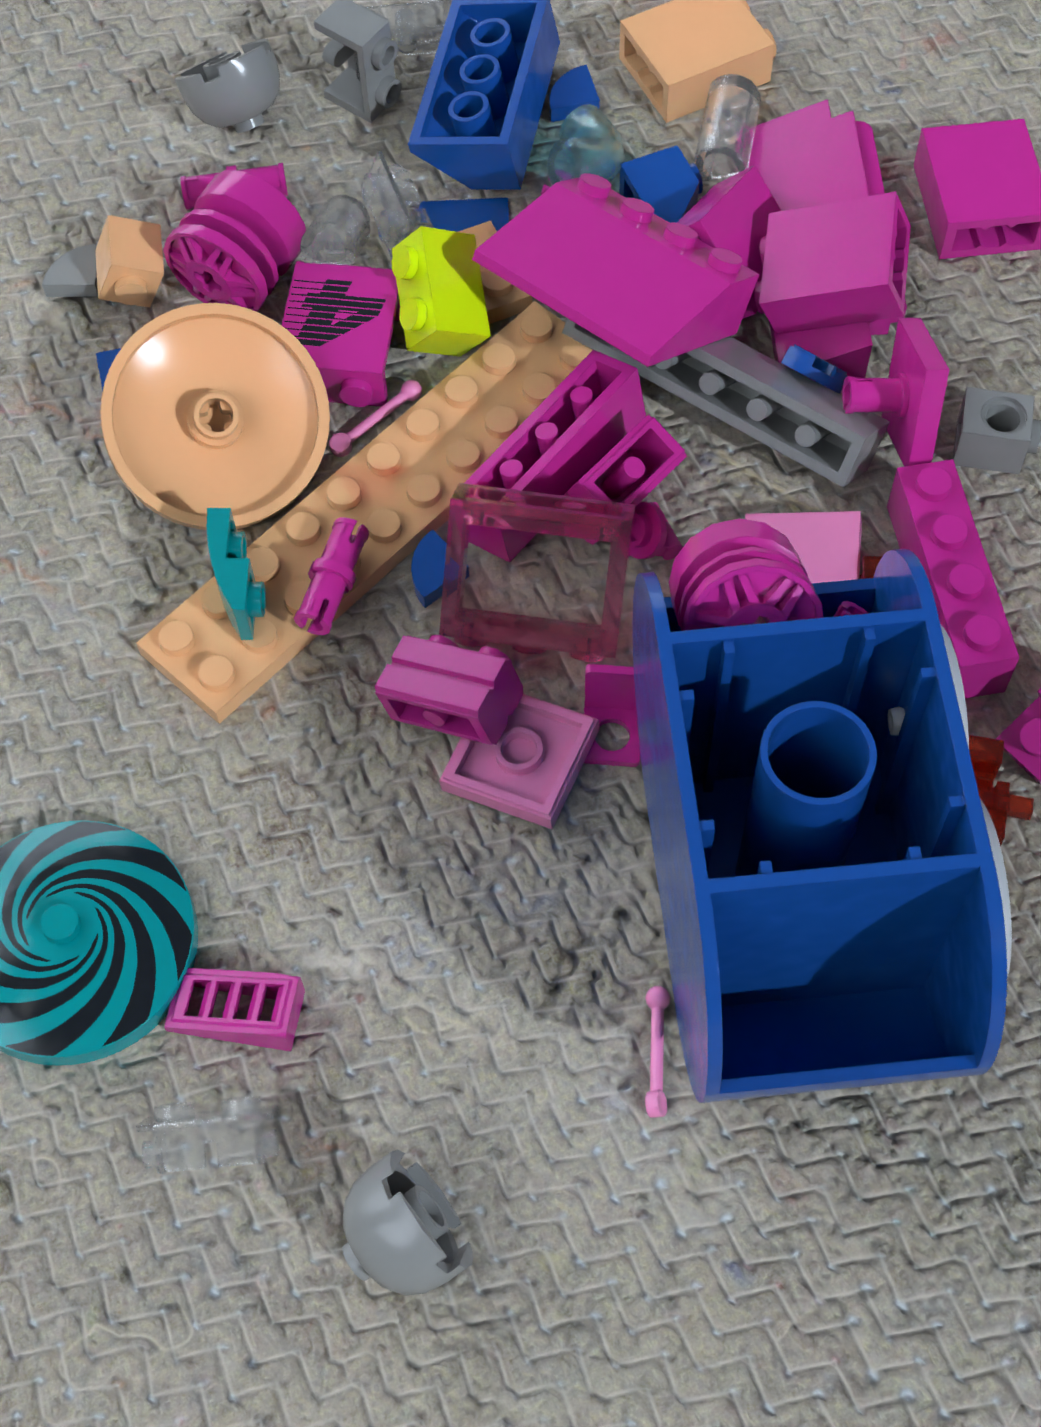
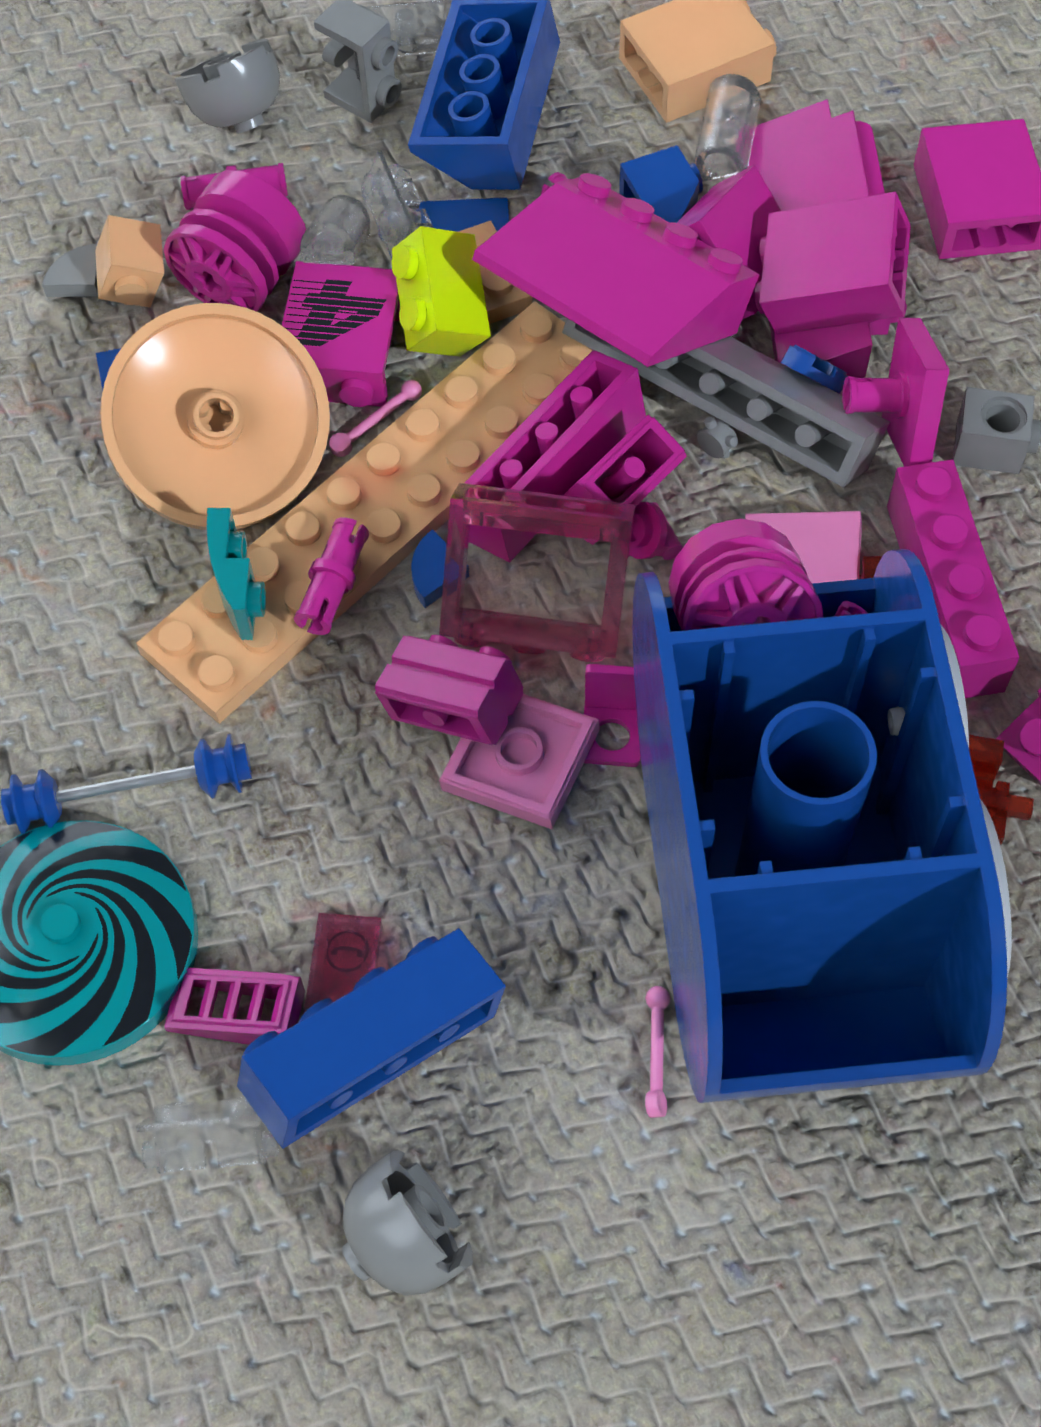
clear light blue cylinder [548,104,625,185] -> none
blue tile [549,64,600,122] -> none
none -> blue axle [1,733,252,834]
none -> blue brick [237,928,506,1149]
none -> clear pink tile [303,913,383,1014]
none -> light grey piece [697,416,738,458]

